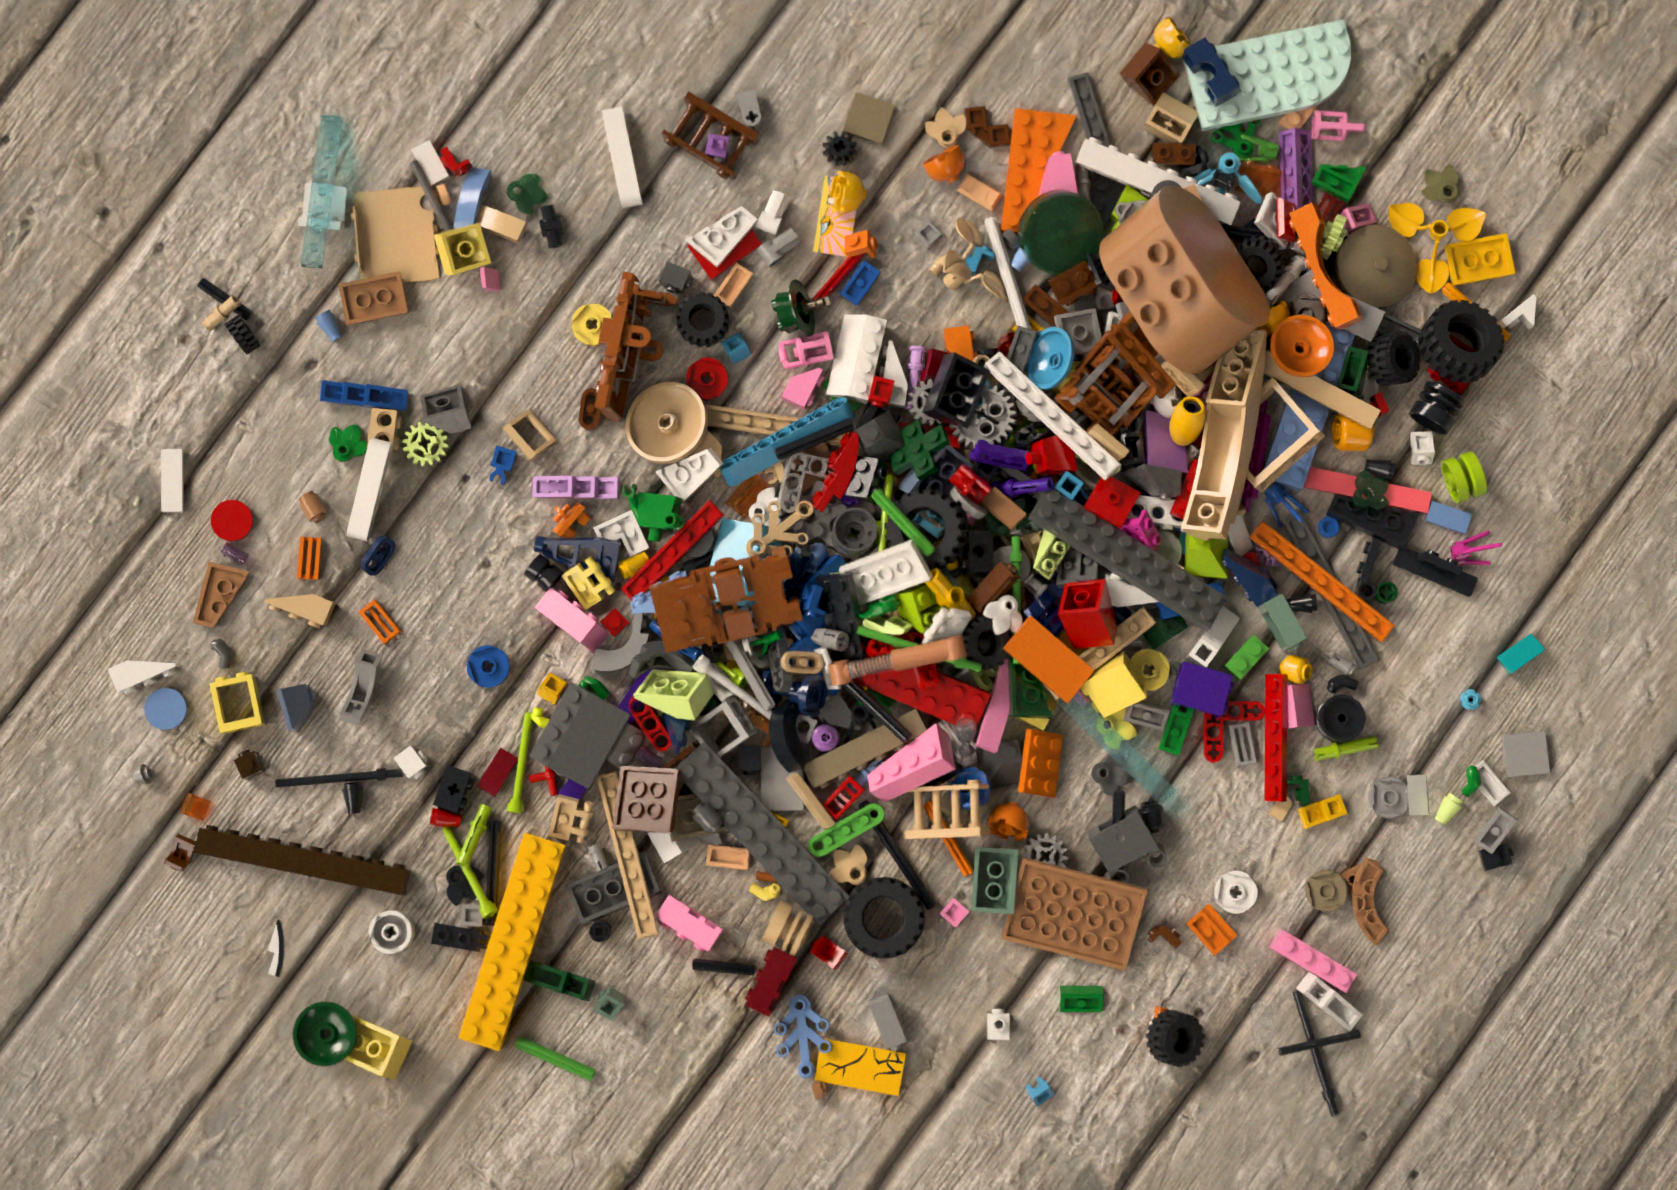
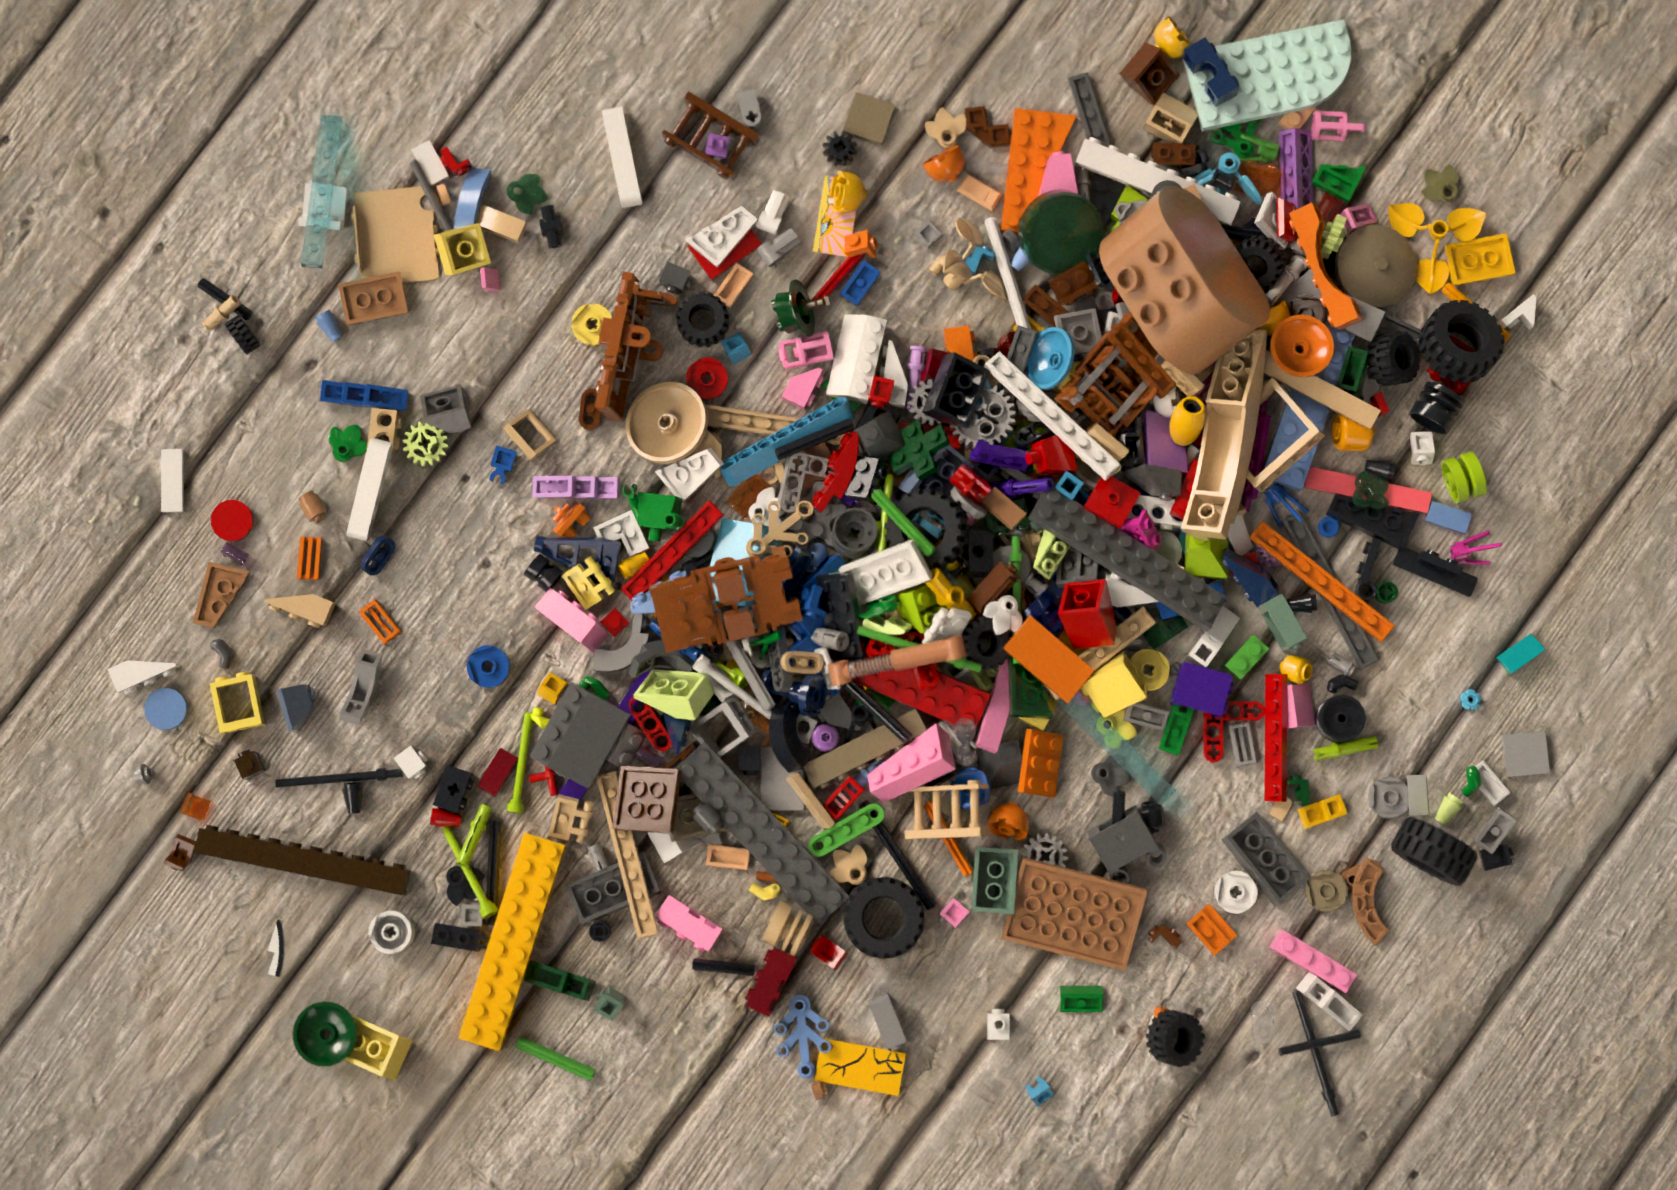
none -> dark grey slope [1221,812,1310,907]
none -> black tyre [1391,817,1478,886]

